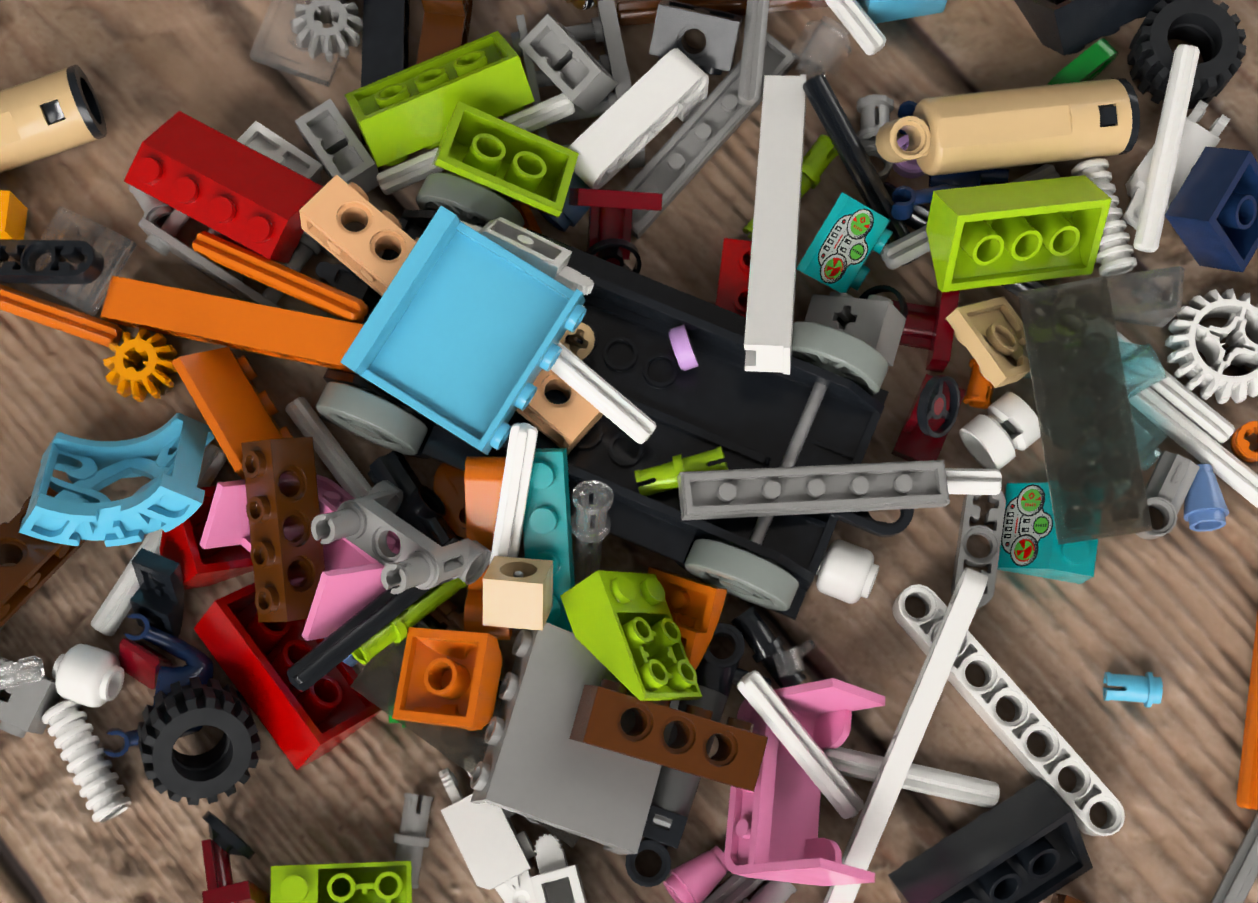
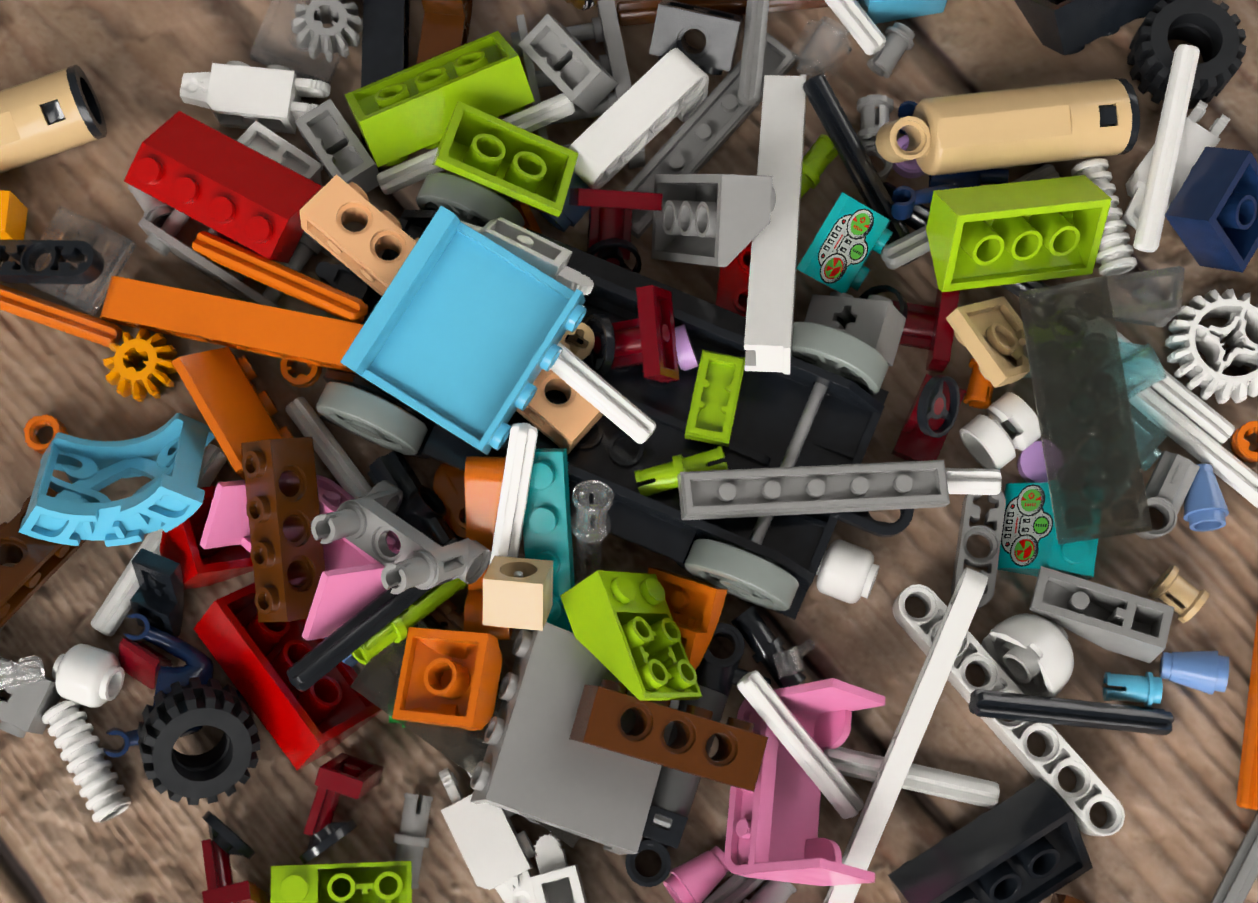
green beam [1047,38,1118,85] -> none
none -> orange axle [24,414,68,454]
none -> white hinge [180,61,331,134]
none -> orange bush [280,359,322,388]
none -> dark red piece [299,753,384,864]
none -> dark red piece [579,285,679,383]
none -> light grey slope [651,174,776,267]
none -> lime plate [685,350,745,447]
none -> light grey pin [867,22,915,78]
none -> black axle [968,689,1174,735]
none -> white cylinder [982,613,1074,697]
none -> lavender tile [1017,441,1064,483]
none -> light grey slope [1029,566,1175,663]
none -> tan bush [1148,565,1210,623]
none -> medium blue cone [1159,651,1229,695]

